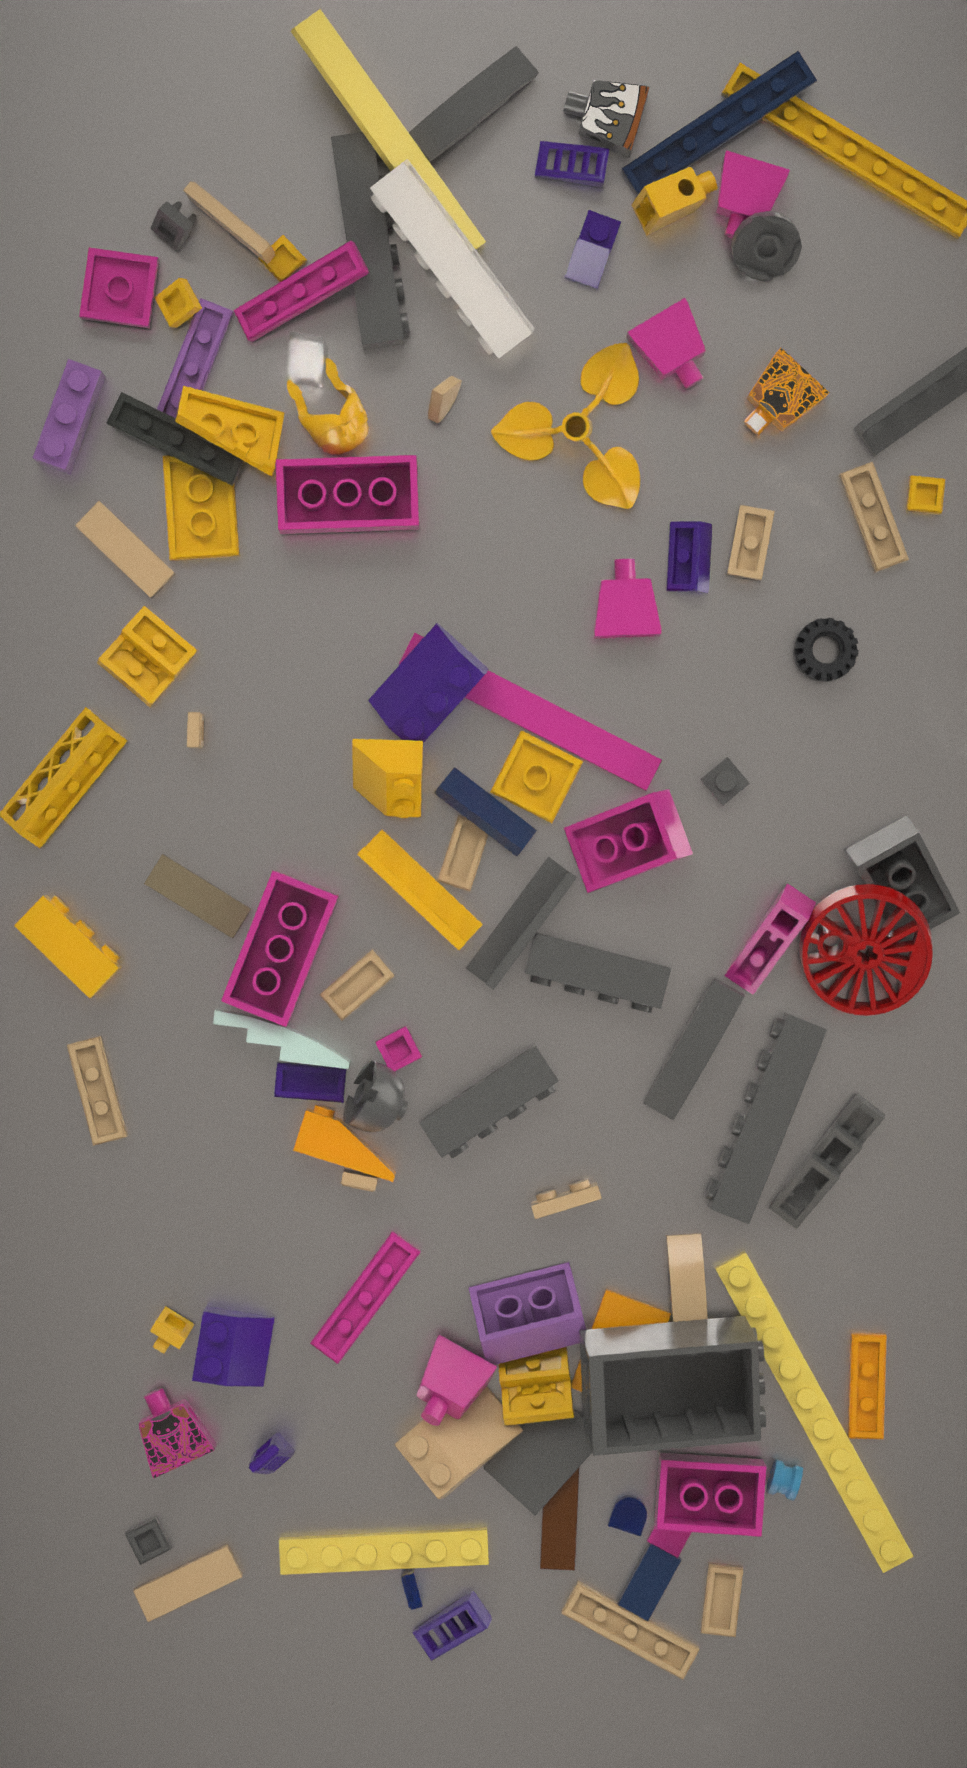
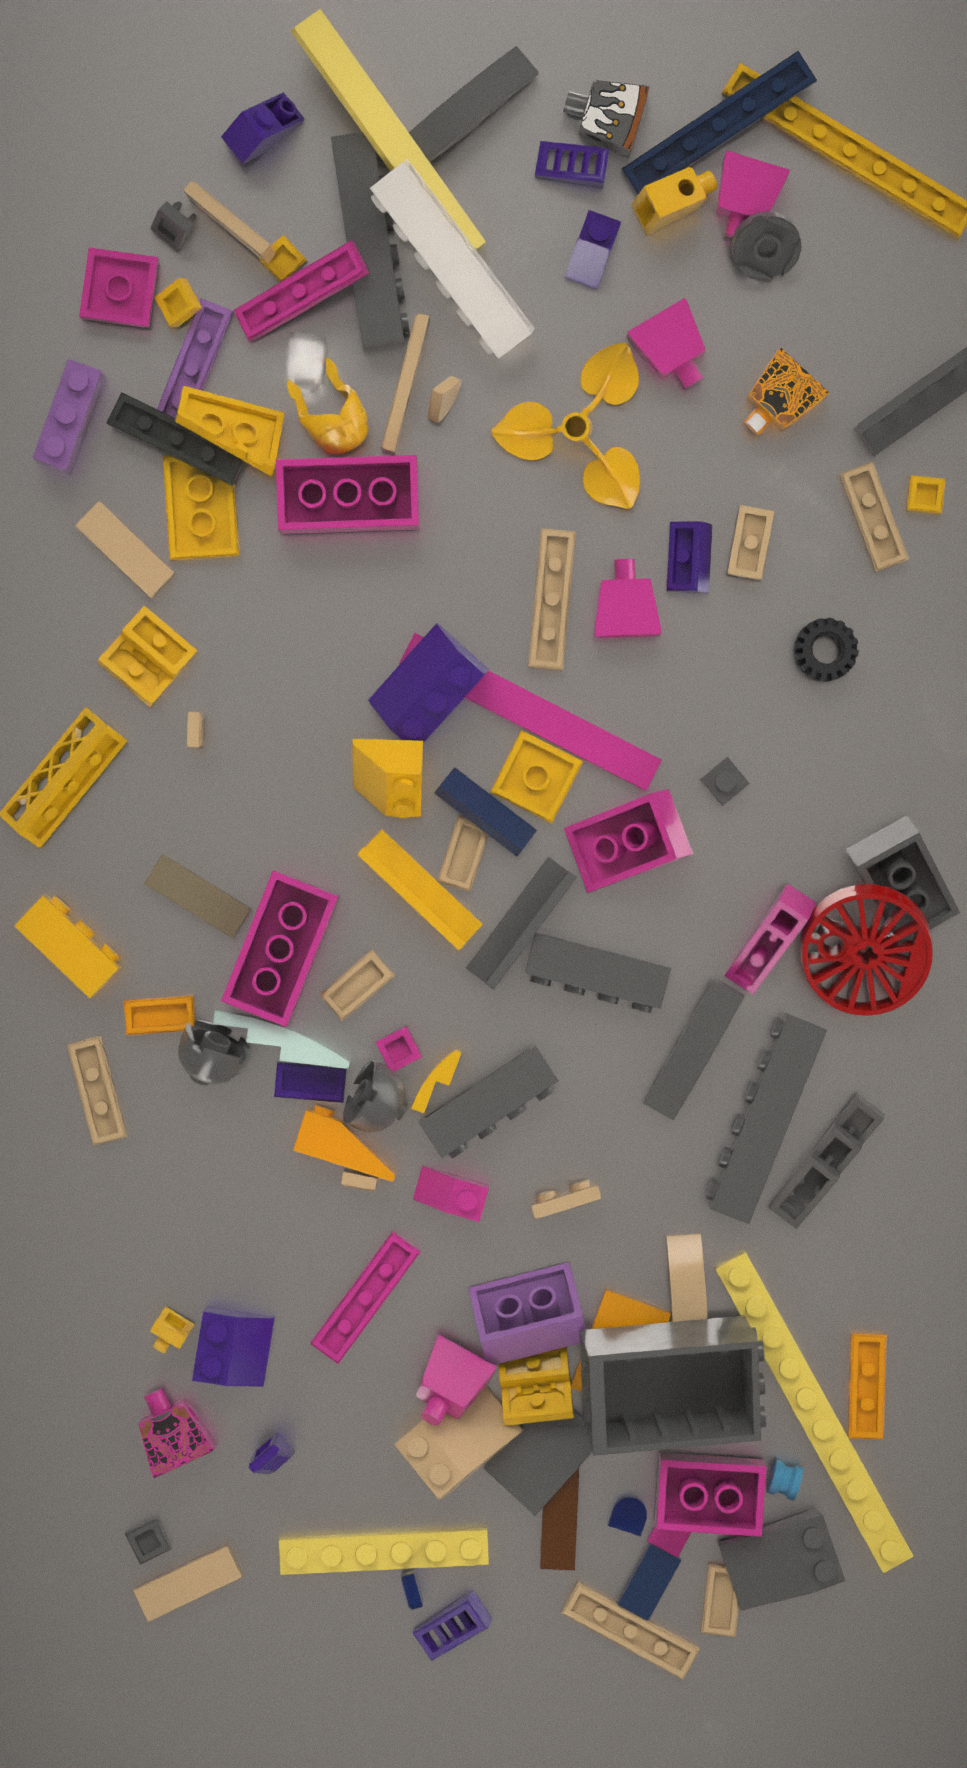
none -> light orange tile [124,995,196,1035]
none -> dark grey cylinder [178,1020,250,1085]
none -> dark purple slope [221,92,305,164]
none -> tan tile [381,313,430,456]
none -> yellow slope [411,1049,462,1114]
none -> dark pink slope [413,1165,489,1222]
none -> tan tile [528,528,576,671]
none -> dark grey slope [718,1508,846,1610]

